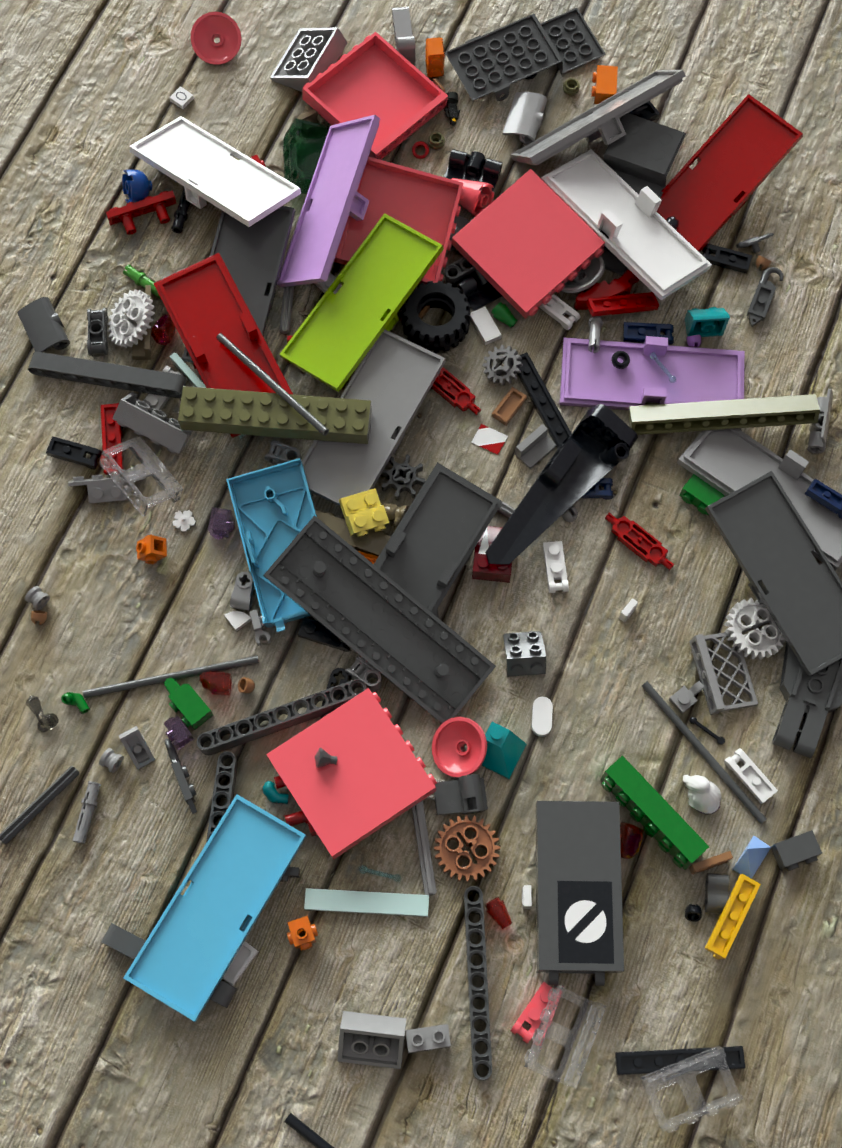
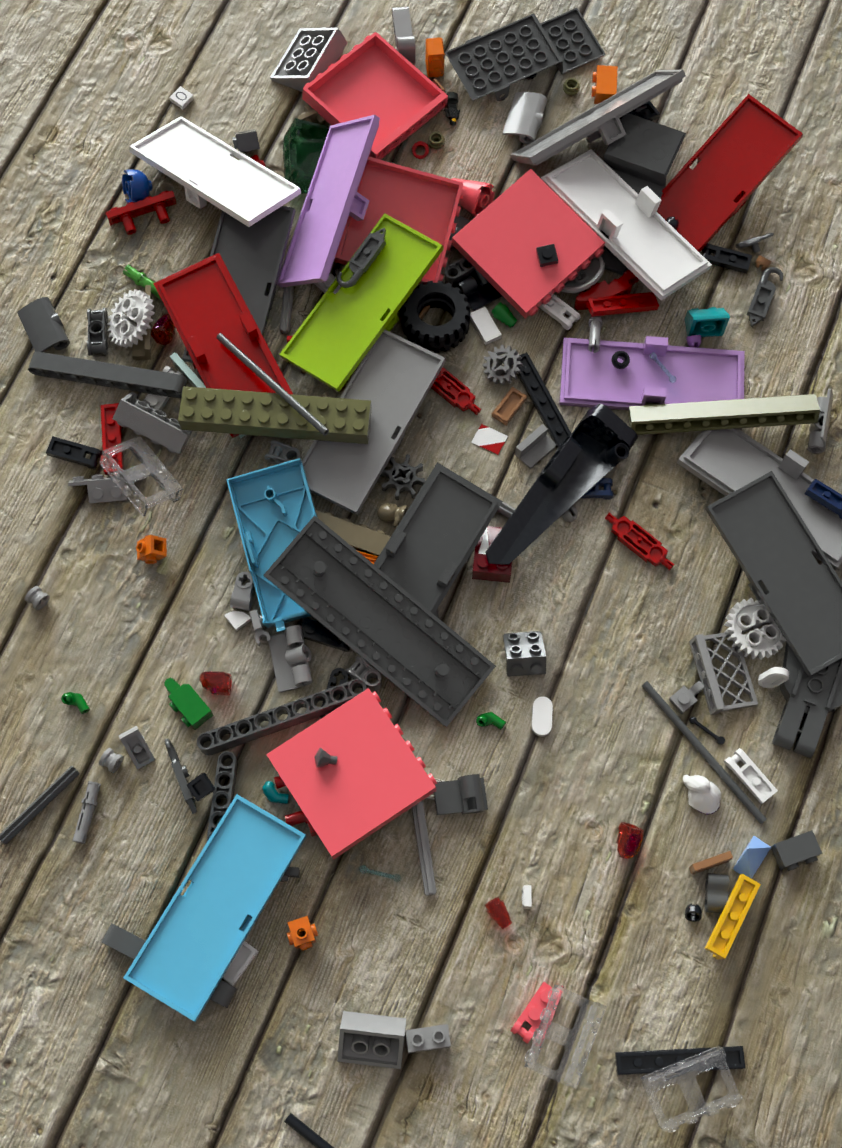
clear smoke piece [26,695,59,732] -> none
medium nougat hinge [31,610,47,625] -> none
dark grey piece [83,655,259,698] -> none
clear purple brick [164,716,194,750] -> none
black pin [171,186,190,234] -> none
white plant [172,510,196,532] -> none
coral dish [191,12,241,65] -> none
clear purple brick [208,507,235,539] -> none
medium nougat hinge [238,677,255,694] -> none
light aqua tile [304,888,429,917] -> none
light yellow plate [339,488,389,537] -> none
coral dish [432,717,487,777] -> none
nougat gear [434,815,500,883] -> none
black panel [444,149,503,191] -> none
dark grey beam [464,886,492,1081] -> none
teal slope [481,722,527,779] -> none
dark grey piece [536,801,624,986] -> none
white plate [543,541,569,593] -> none
green brick [600,755,709,870] -> none
white tile [619,598,638,622] -> none
dark blue plate [623,322,674,345] -> none
green hinge [679,474,724,516] -> none
none -> black plate [187,773,216,802]
none -> dark grey brick [232,129,260,152]
none -> light grey panel [269,625,313,692]
none -> dark grey plate [337,228,386,288]
none -> green arm [476,712,506,730]
none -> black plate [536,244,558,267]
none -> white tile [758,667,789,688]

